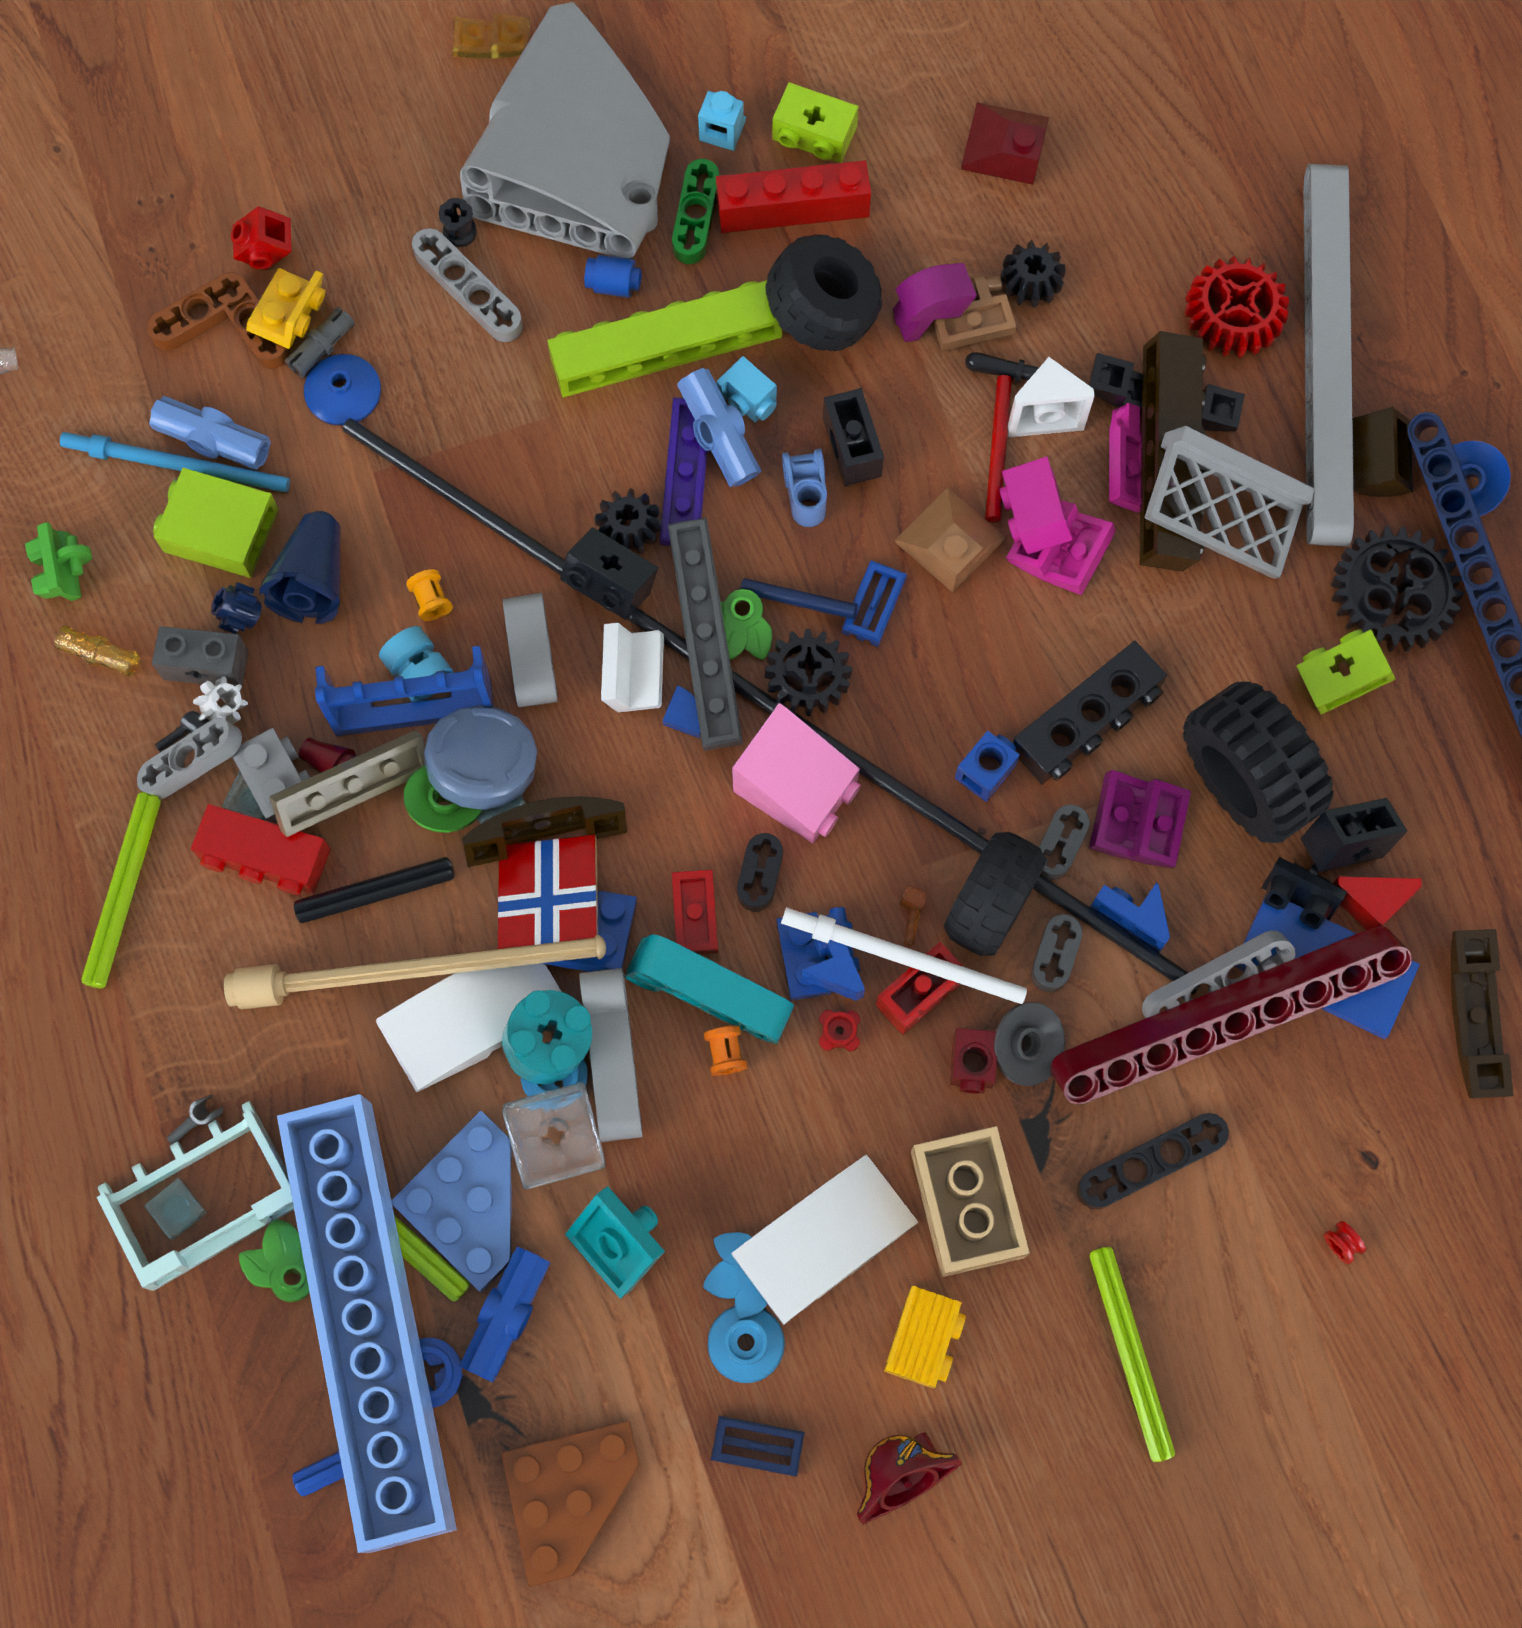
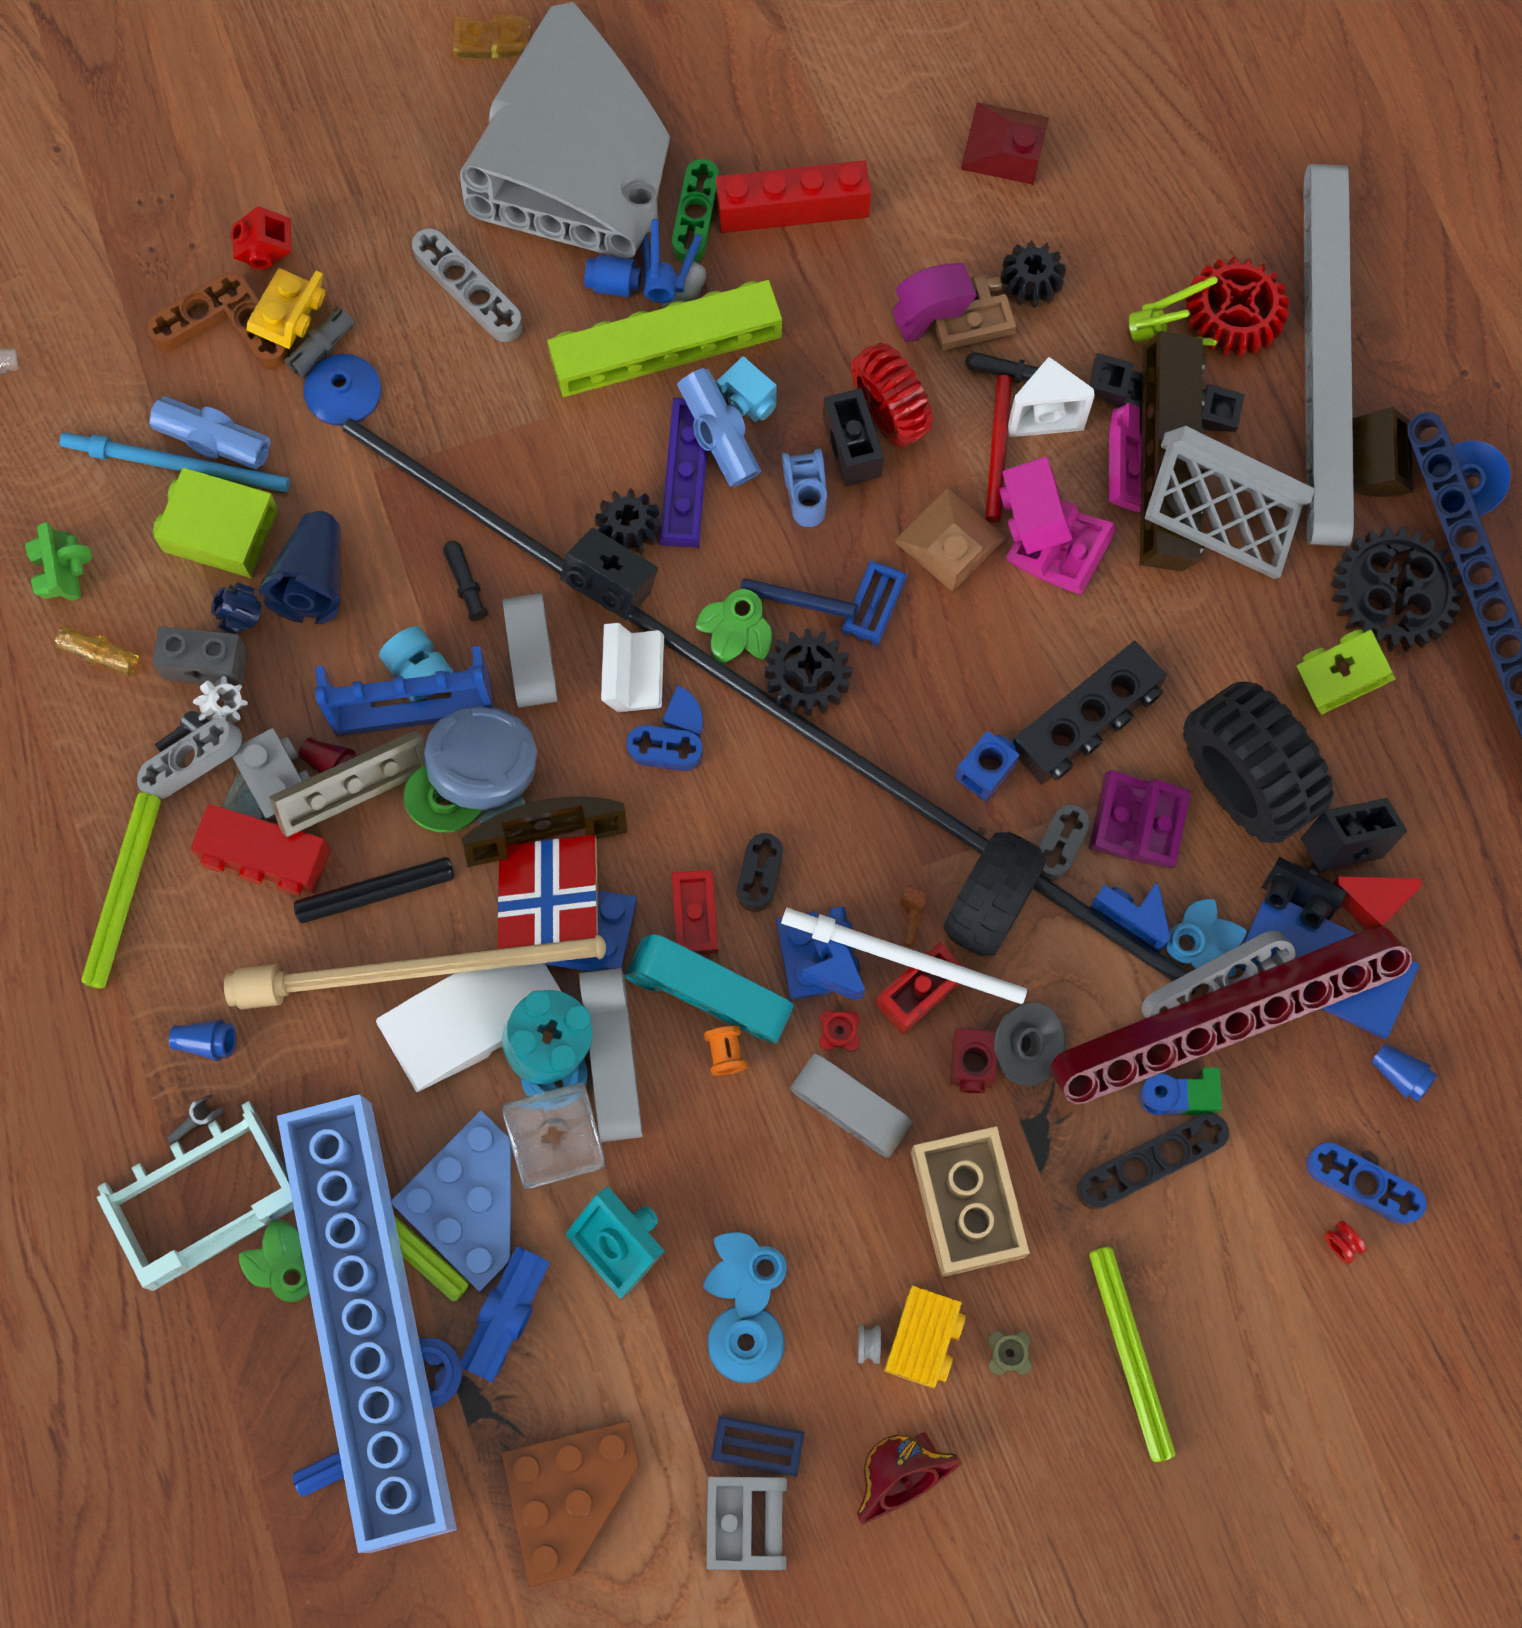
clear light blue plate [144,1178,207,1240] -> none
light orange bush [406,569,453,621] -> none
black bush [439,198,477,247] -> none
dark grey tile [668,518,744,751] -> none
medium azure brick [698,91,746,151] -> none
white slope [731,1154,918,1325] -> none
bright pink slope [732,703,861,844] -> none
black tyre [765,234,883,351] -> none
lime brick [772,82,859,163] -> none
dark grey beam [1031,914,1083,993] -> none
dark brown slope [1451,929,1514,1099] -> none
none -> blue cone [169,1019,236,1061]
none -> black piece [443,540,488,621]
none -> blue beam [627,725,703,771]
none -> blue plant [641,219,702,303]
none -> light grey arm [661,261,706,308]
none -> light grey plate [707,1477,787,1570]
none -> light grey beam [789,1053,913,1158]
none -> red gear [851,342,933,447]
none -> light grey bush [857,1324,881,1364]
none -> olive plate [988,1331,1032,1375]
none -> lime plant [1129,276,1218,346]
none -> leg [1139,1068,1222,1116]
none -> dark azure plate [1165,899,1247,978]
none -> blue beam [1306,1143,1426,1224]
none -> blue cone [1371,1043,1438,1102]

